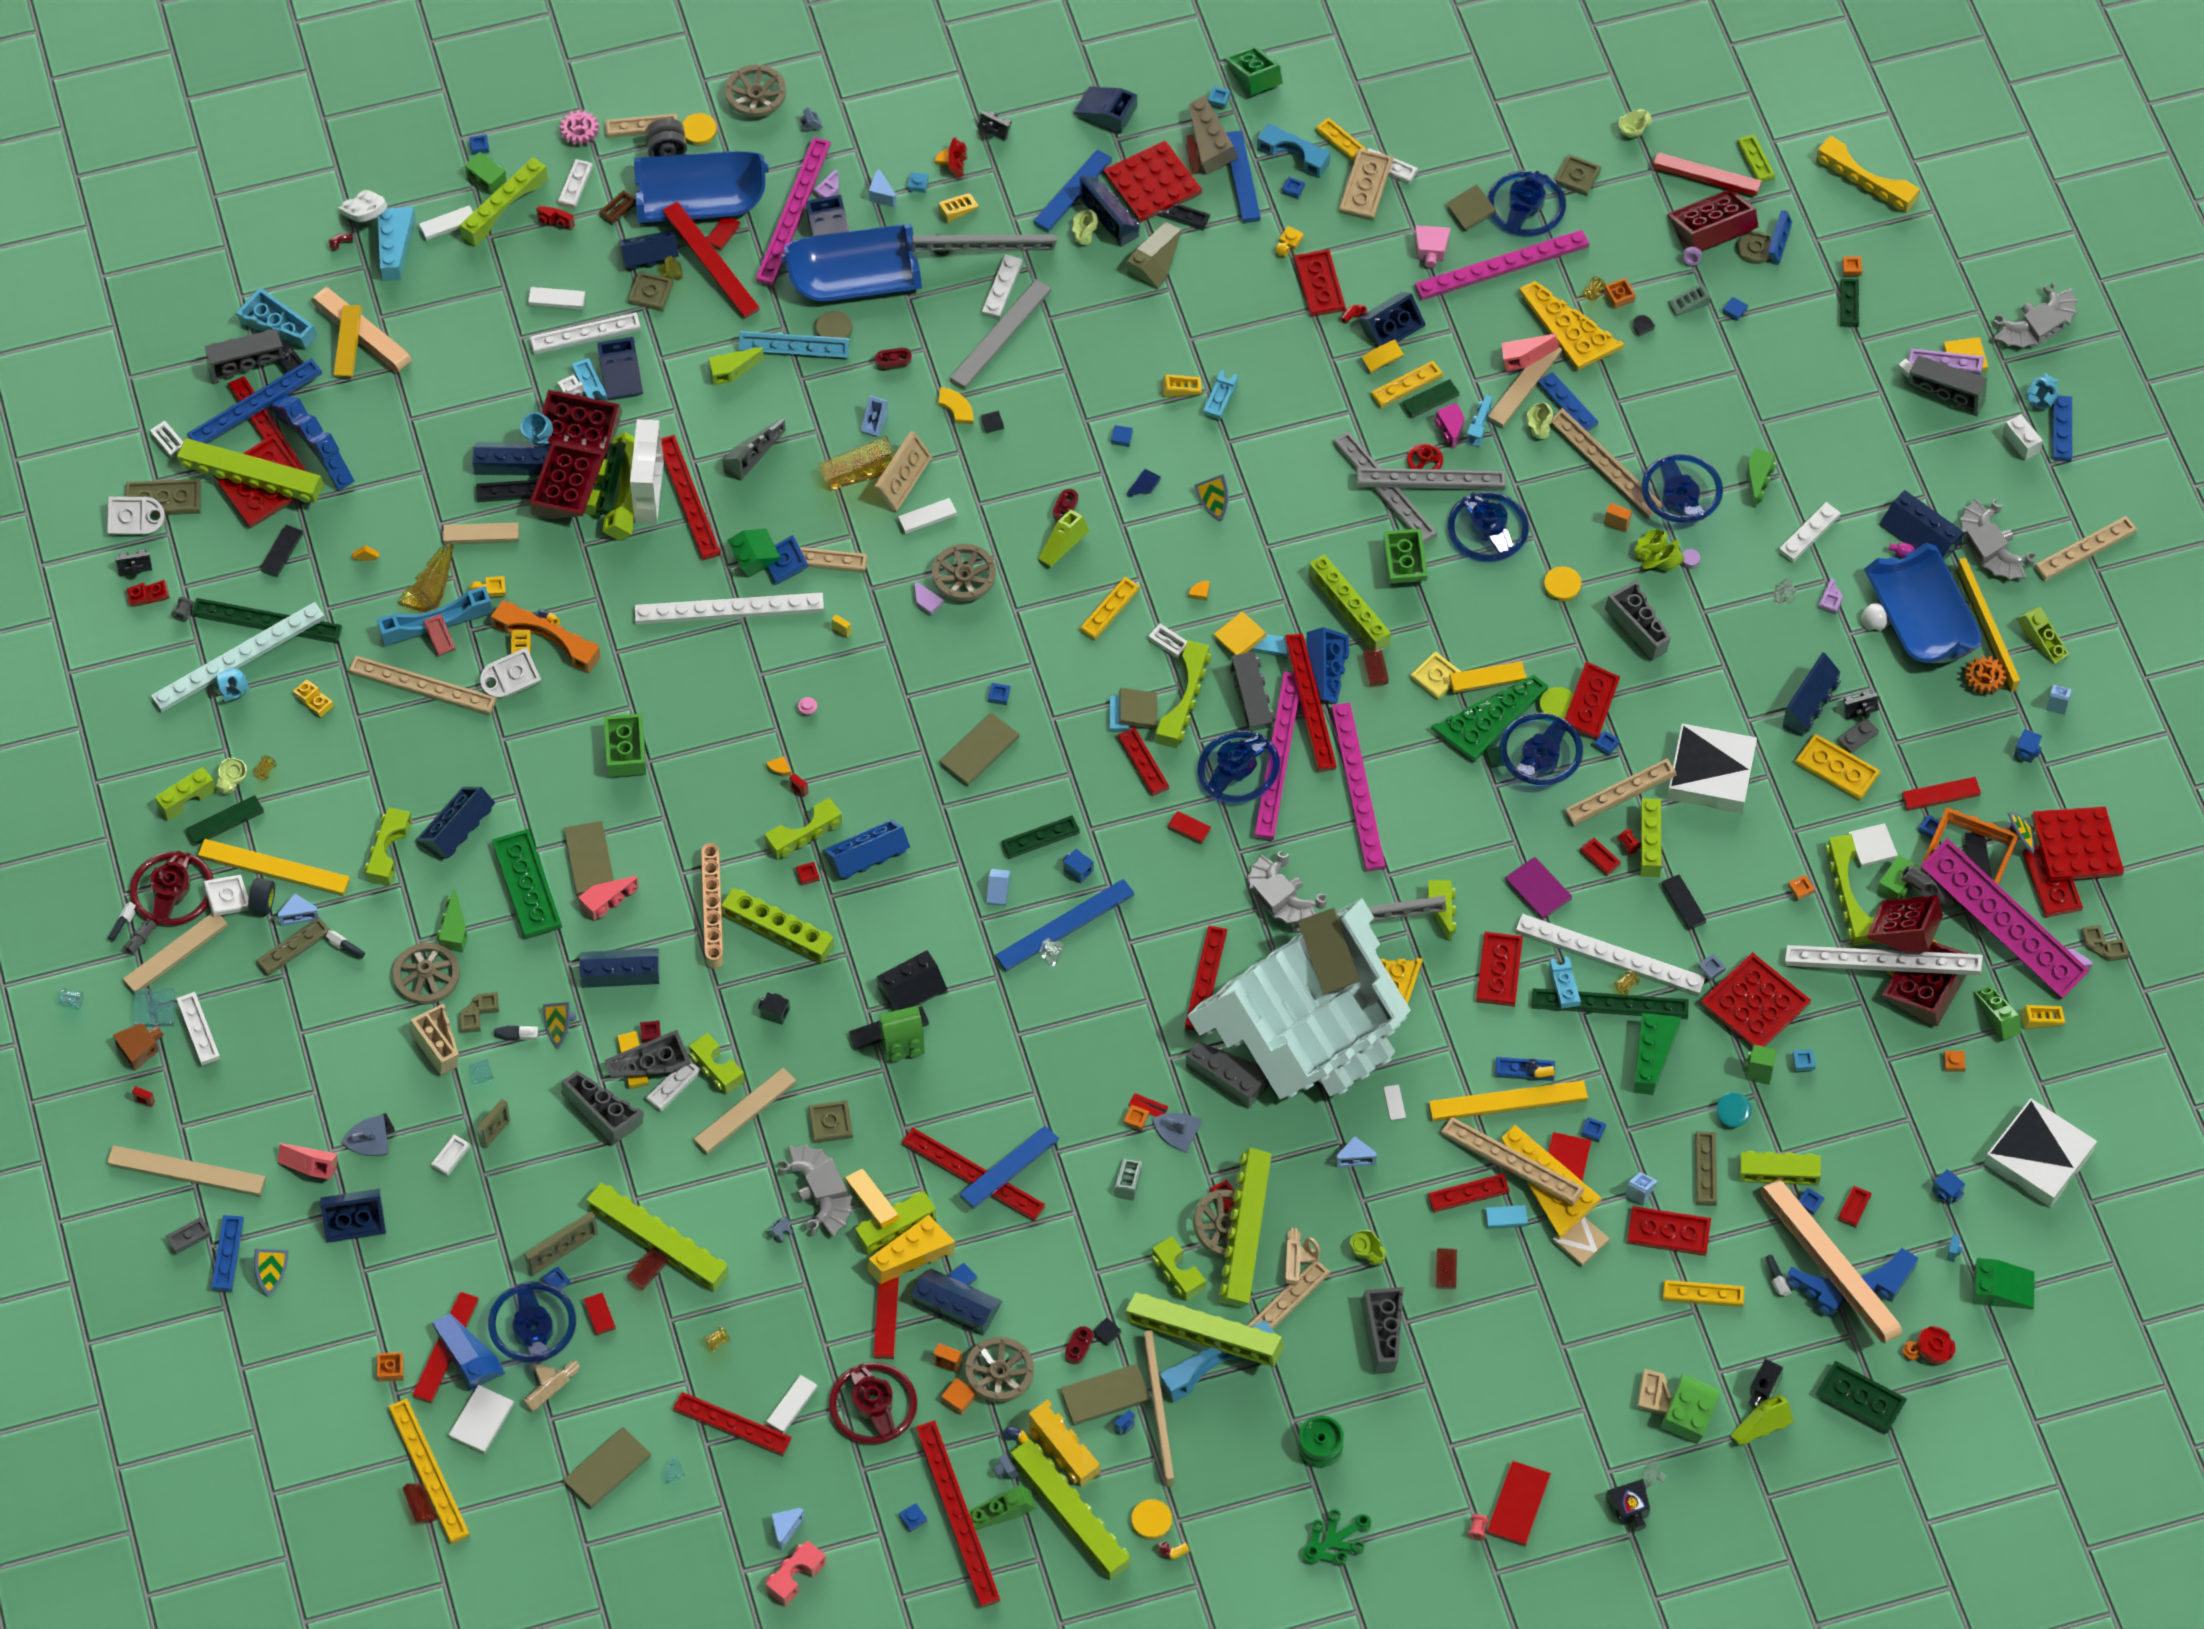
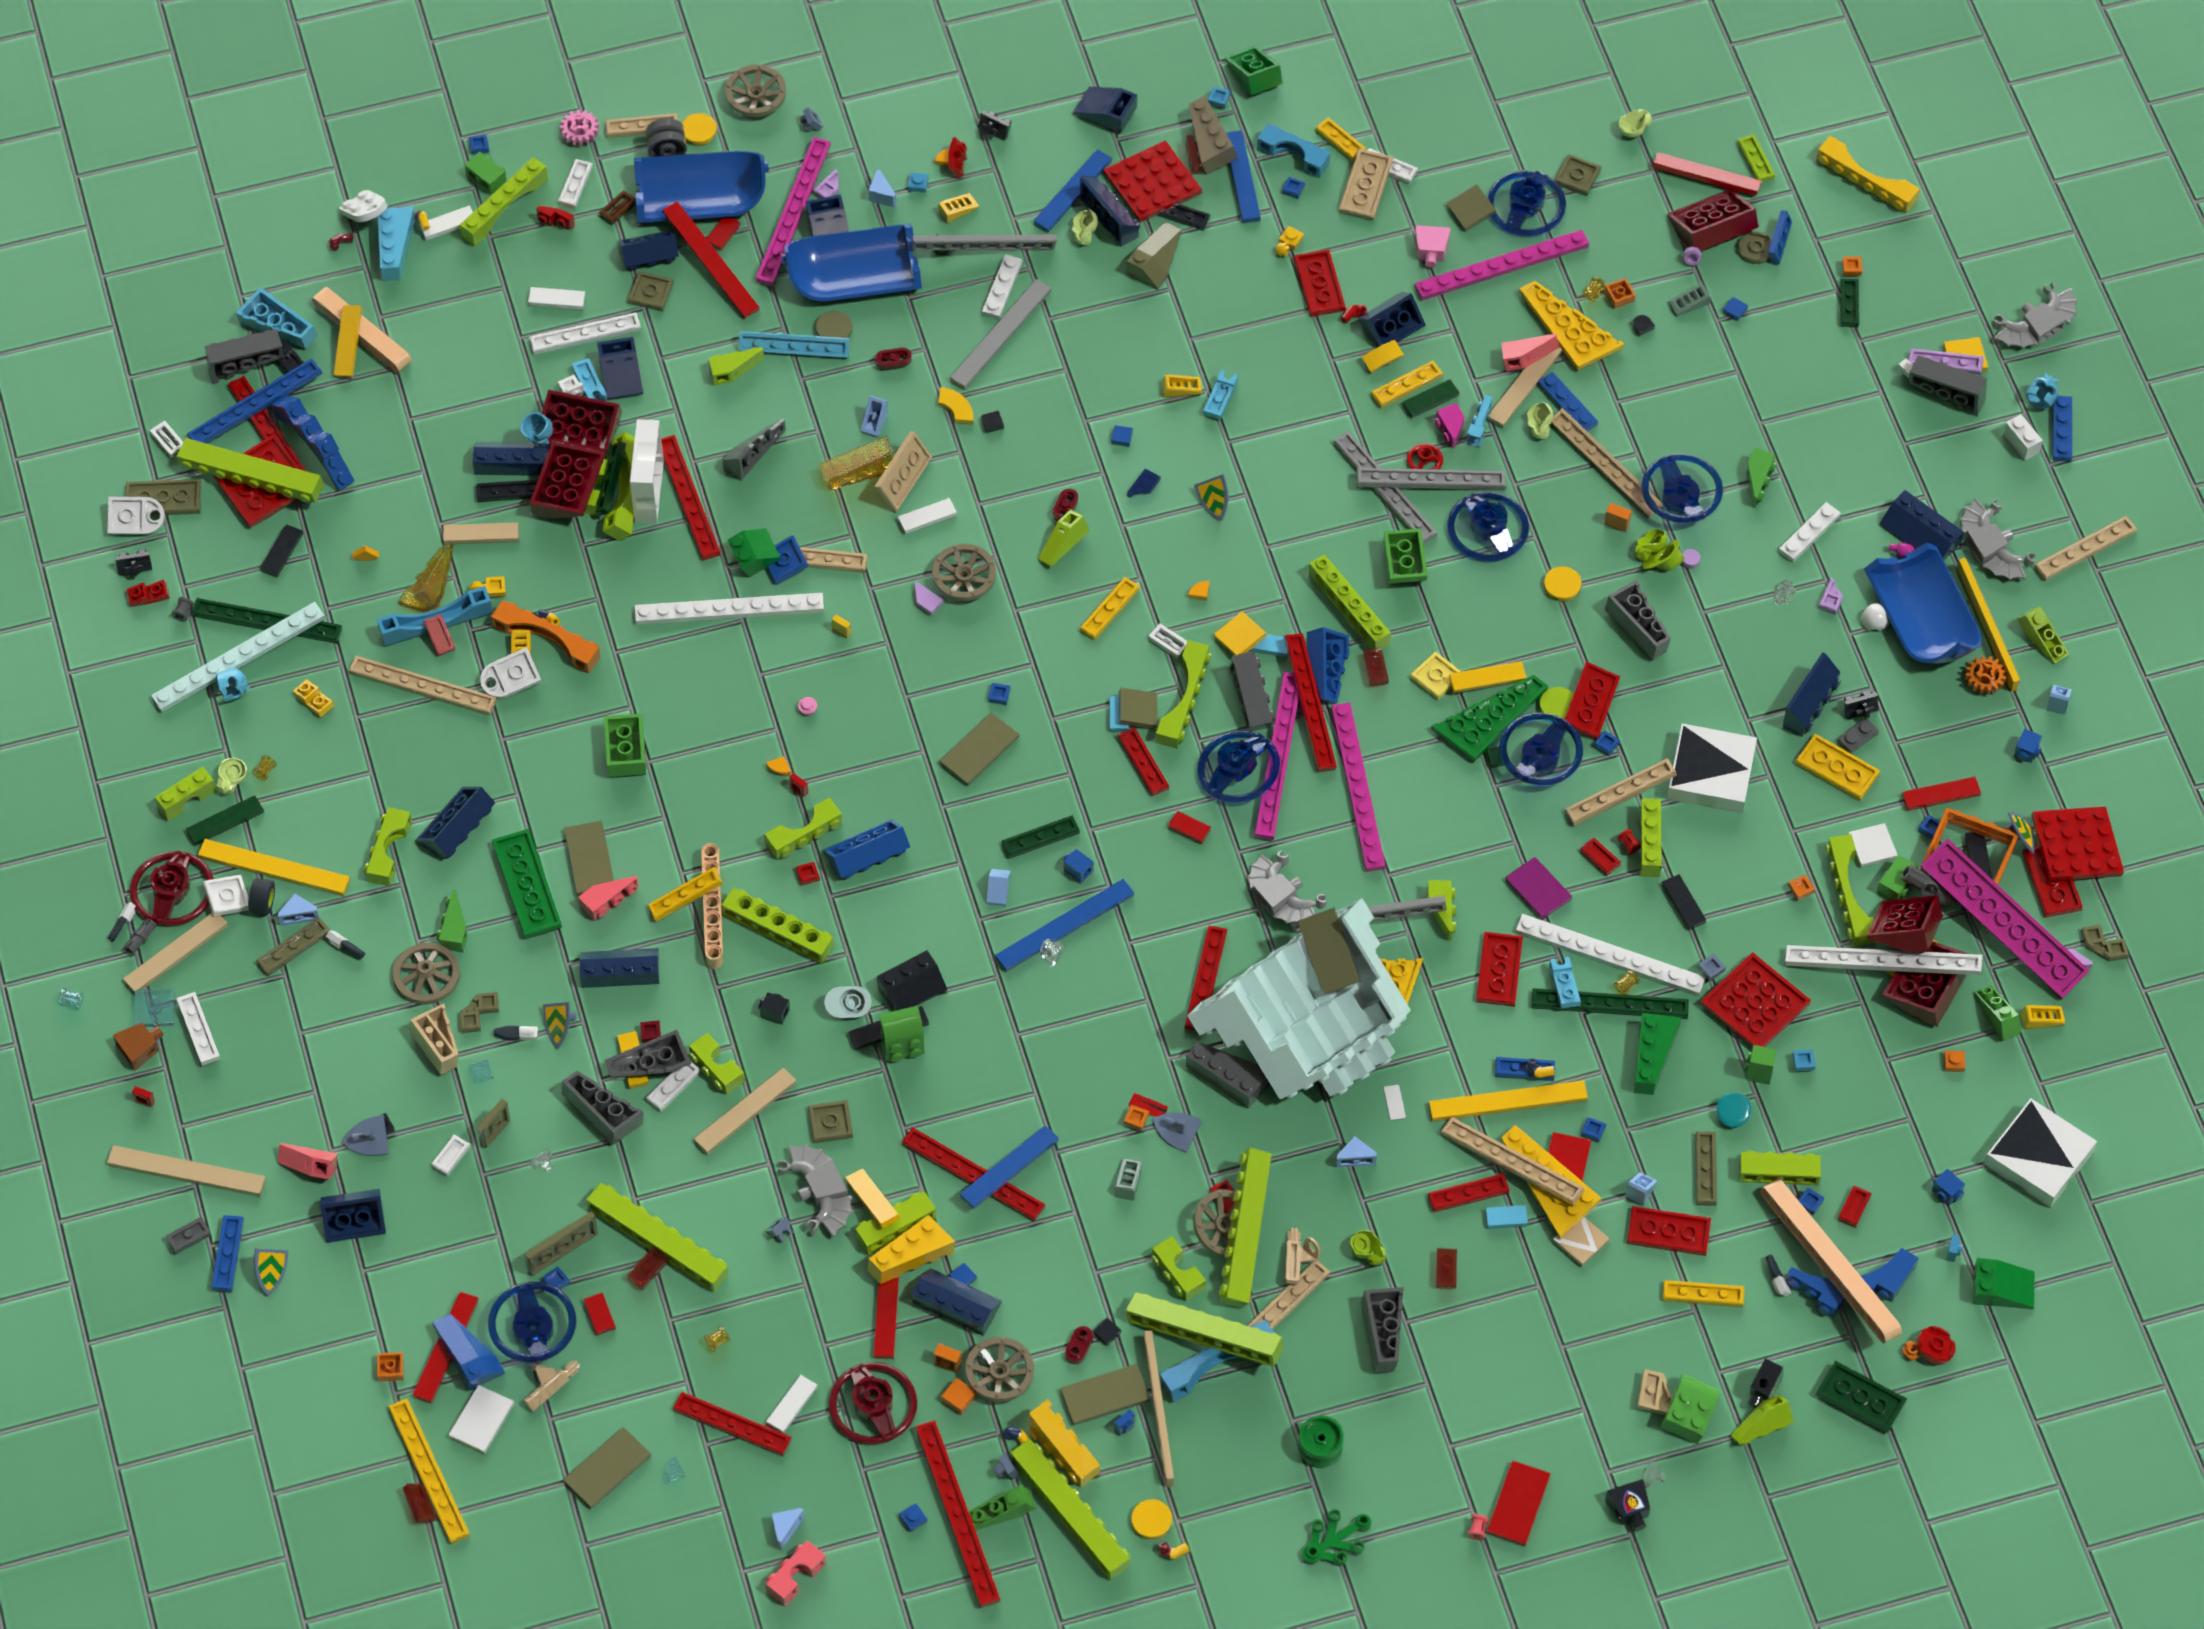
clear yellow tile [661,256,683,281] -> none
none -> yellow arm [415,210,430,231]
none -> clear tile [530,1149,553,1174]
none -> yellow tile [648,867,723,922]
none -> light aqua piece [824,986,872,1018]

